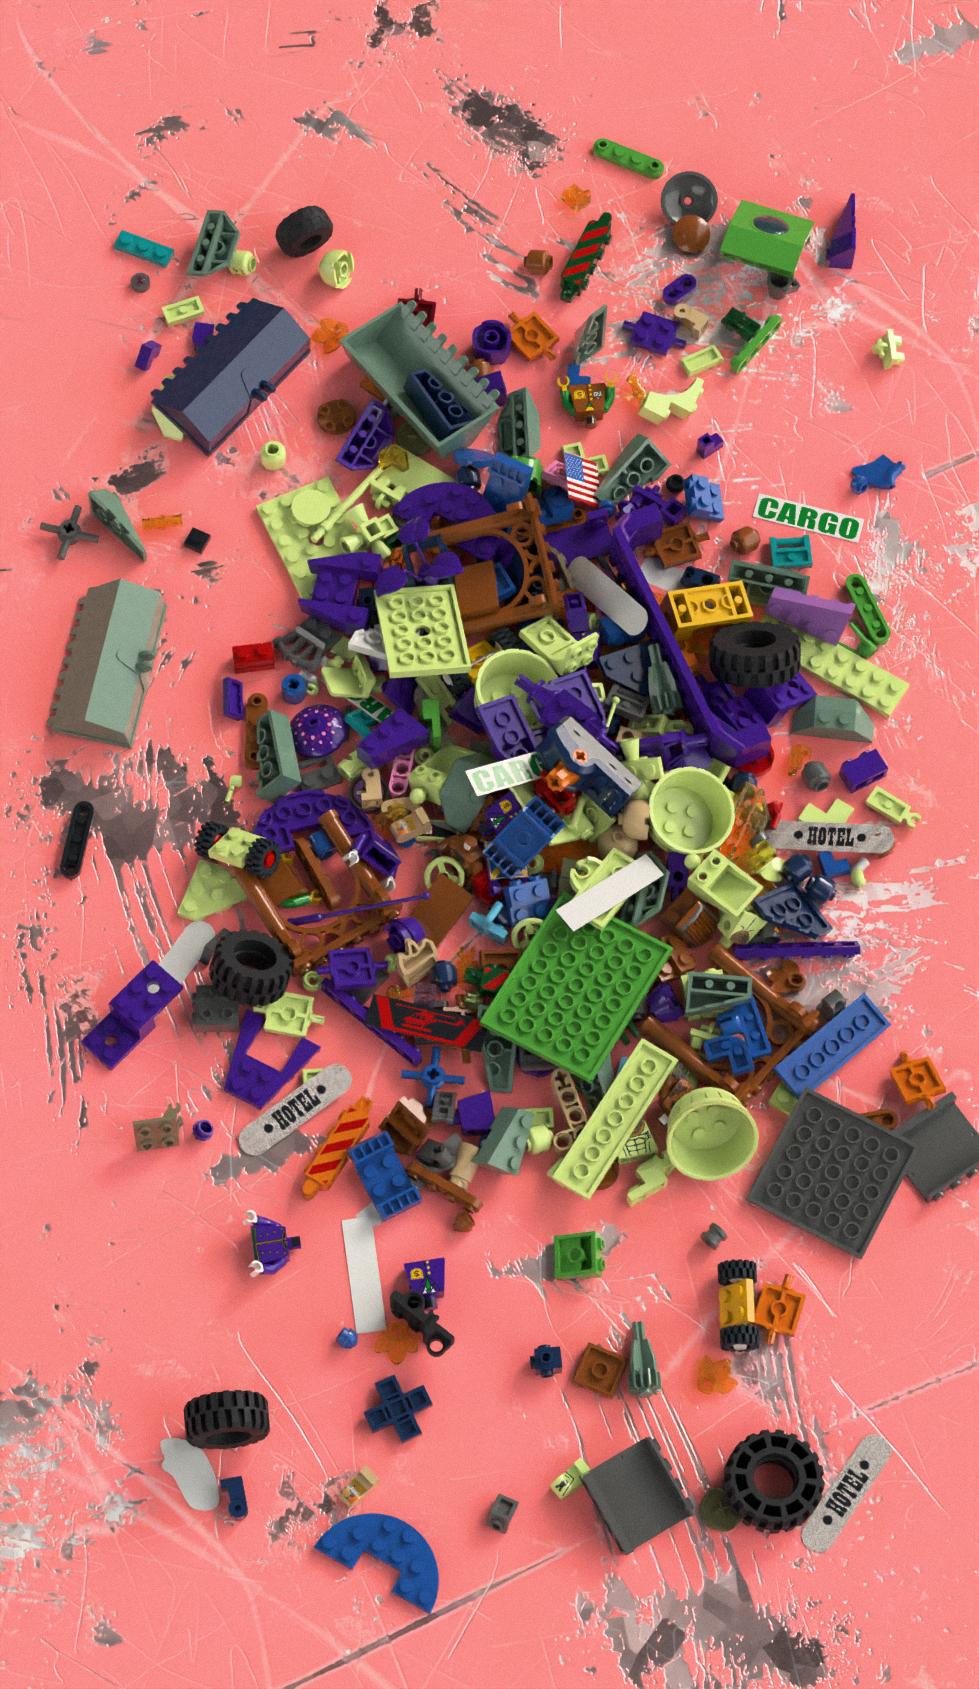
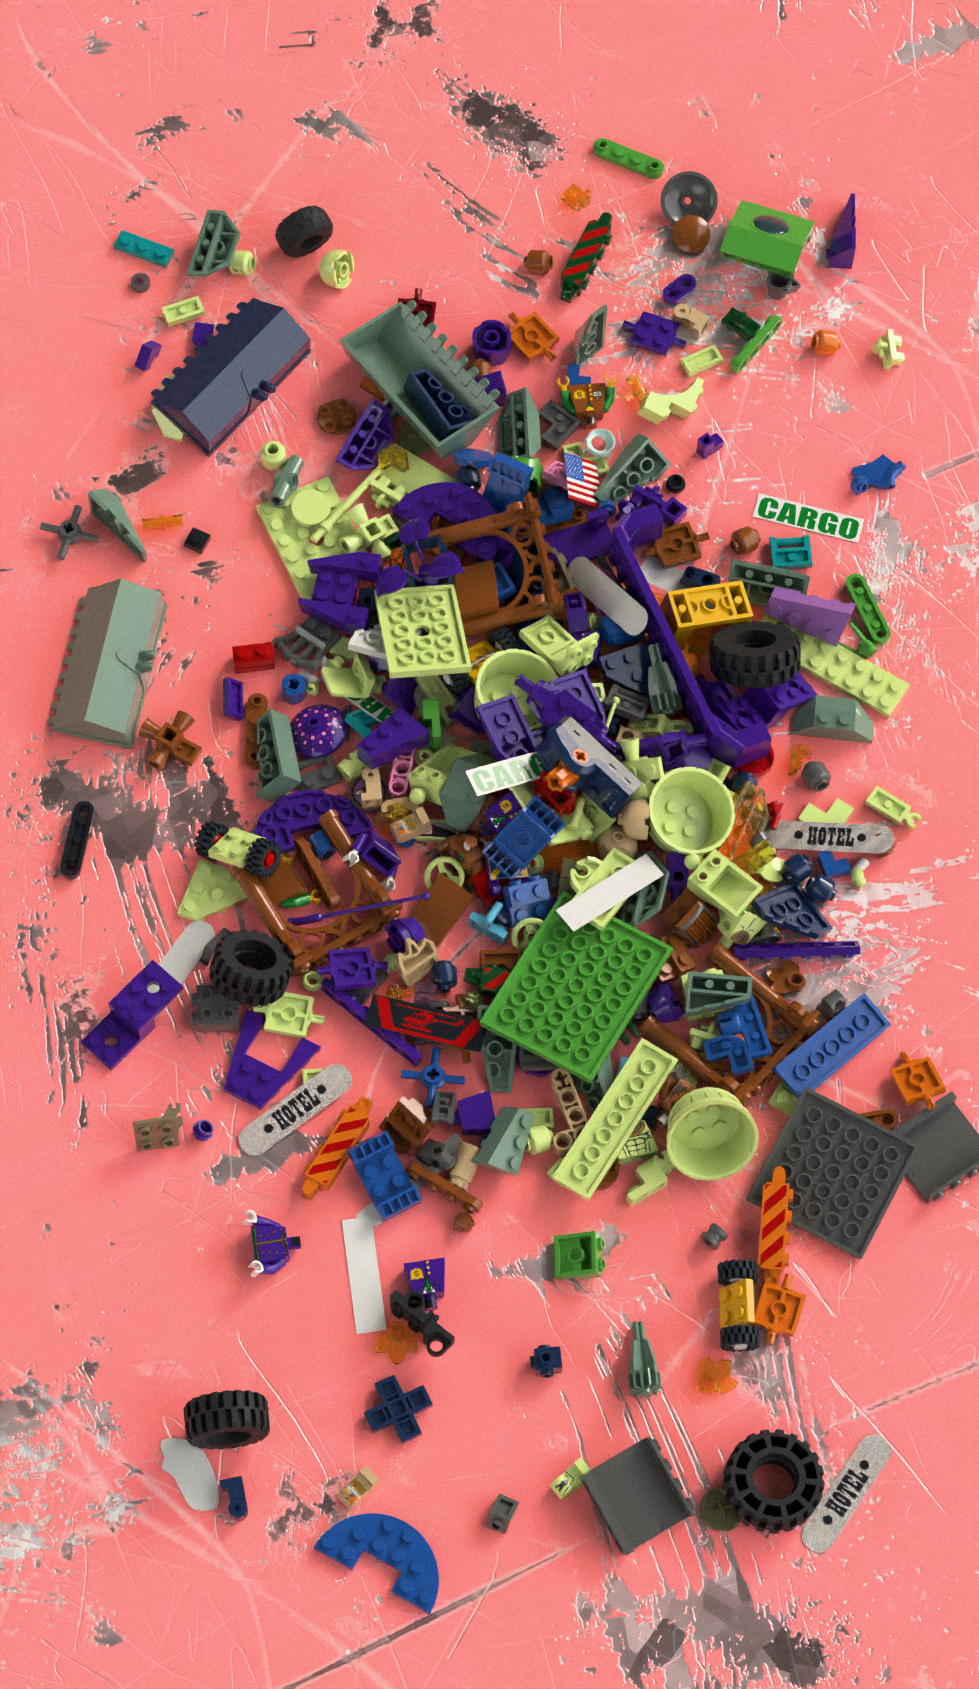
yellowish green hand [224,775,242,803] -> none
plate [311,318,349,354] -> none
blue plate [335,1327,358,1349] -> none
clear yellow plate [457,947,478,984] -> none
dark orange plate [572,1342,629,1400] -> none
blue plate [683,474,725,523] -> none
dark purple brick [839,749,888,794] -> none
none -> dark orange brick [139,710,202,771]
none -> sand green piece [268,455,304,508]
none -> dark grey plate [539,399,581,451]
none -> light aqua piece [583,429,616,458]
none -> dark blue plate [640,1105,662,1130]
none -> orange hinge [758,1166,793,1285]
none -> orange head [811,330,841,356]

